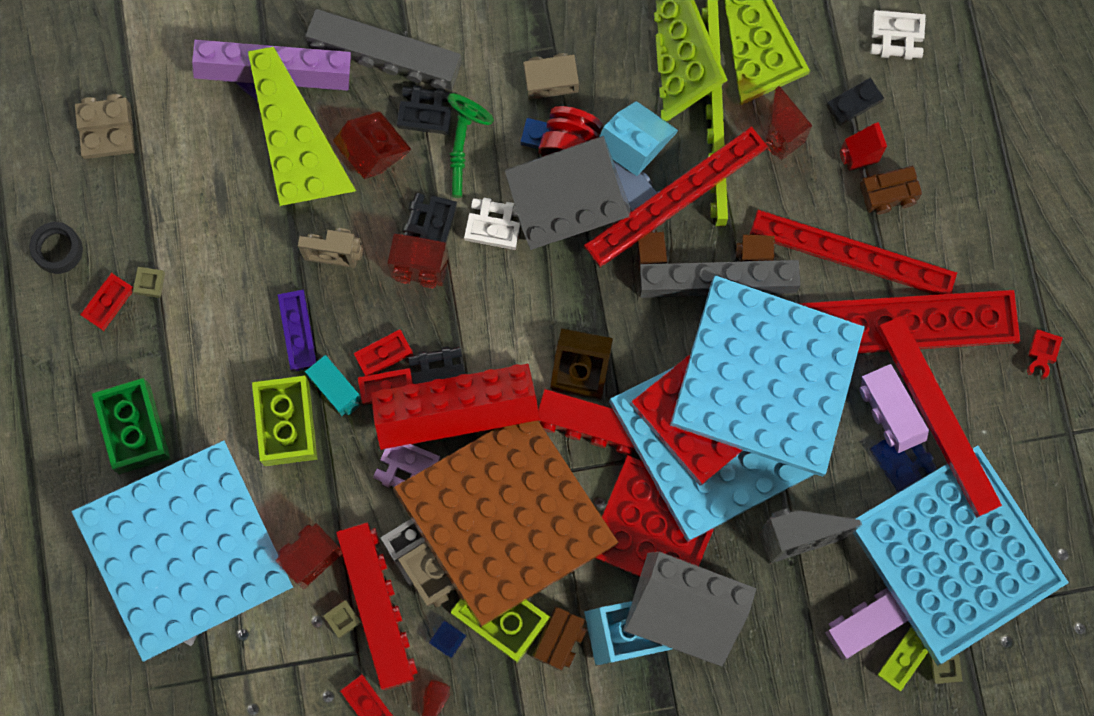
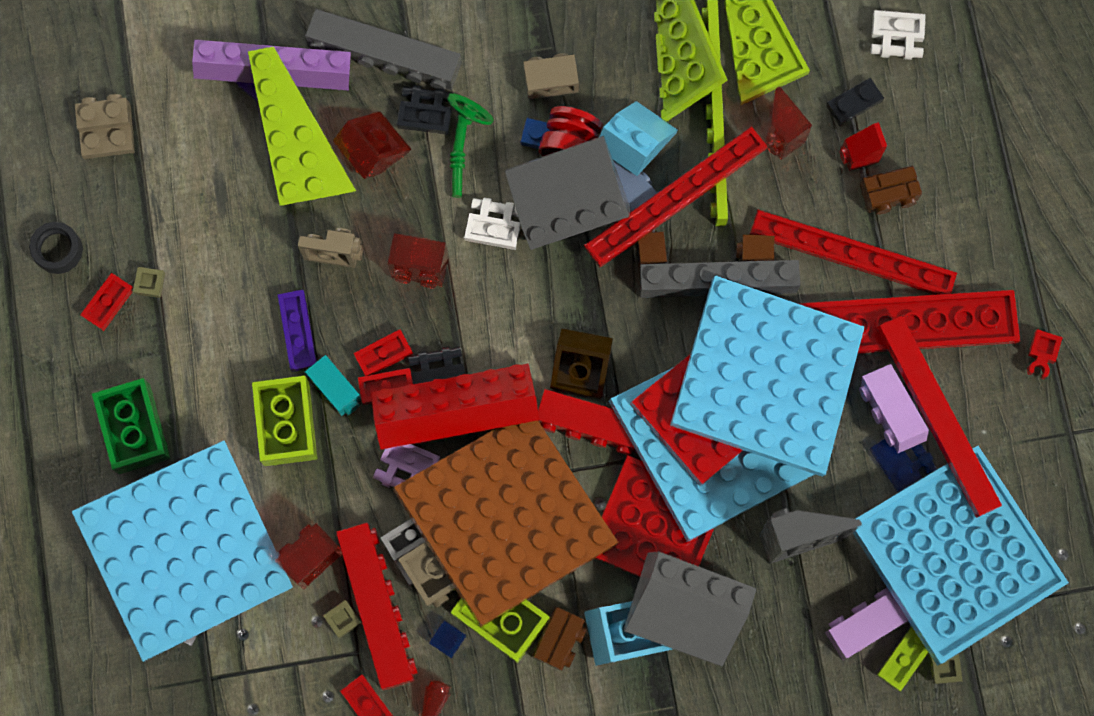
black plate [401,193,457,253] -> none

